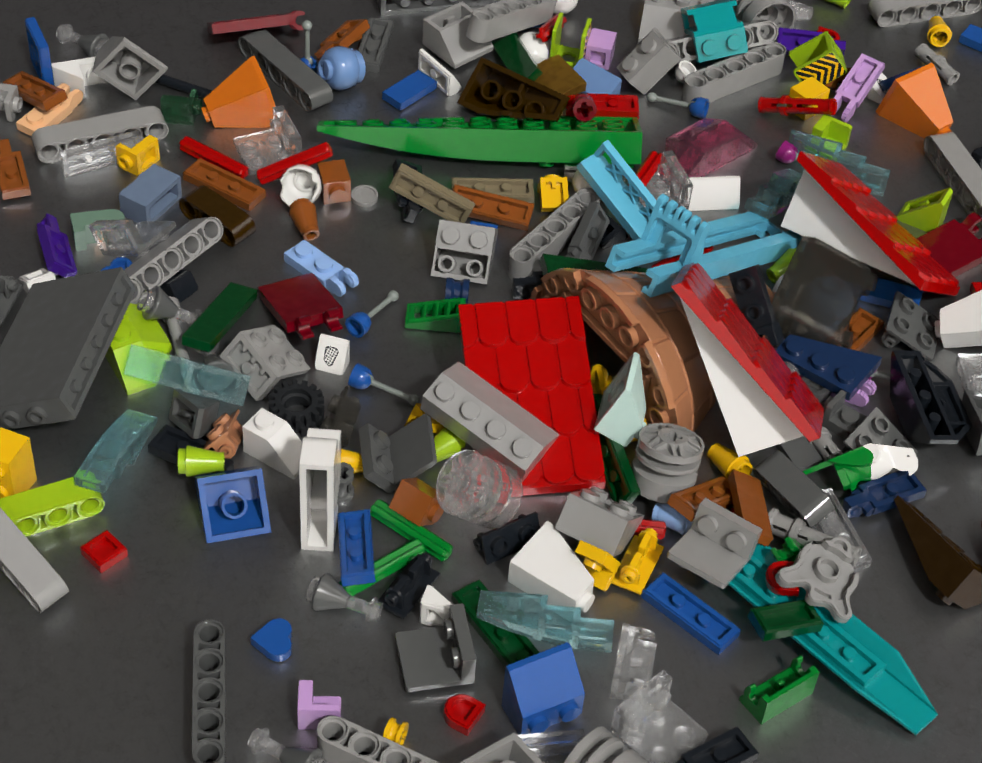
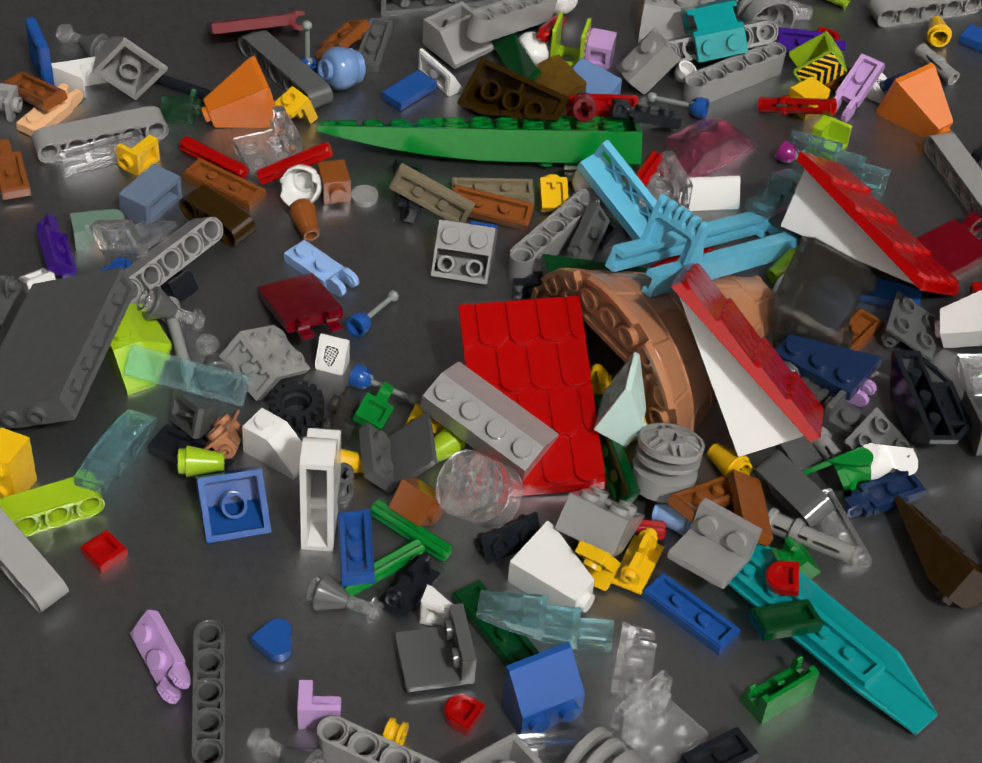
dark green tile [182,282,258,353] -> none
green slope [405,298,466,333] -> none
dark blue wheel [445,277,470,304] -> none
black plate [728,264,784,346] -> none
light grey tile [775,536,859,624] -> none
lime slope [897,187,953,233] -> none
none -> lavender hinge [130,610,193,705]
none -> yellow bracket [275,86,318,124]
none -> green plate [352,381,395,430]
none -> black hinge [608,99,682,129]

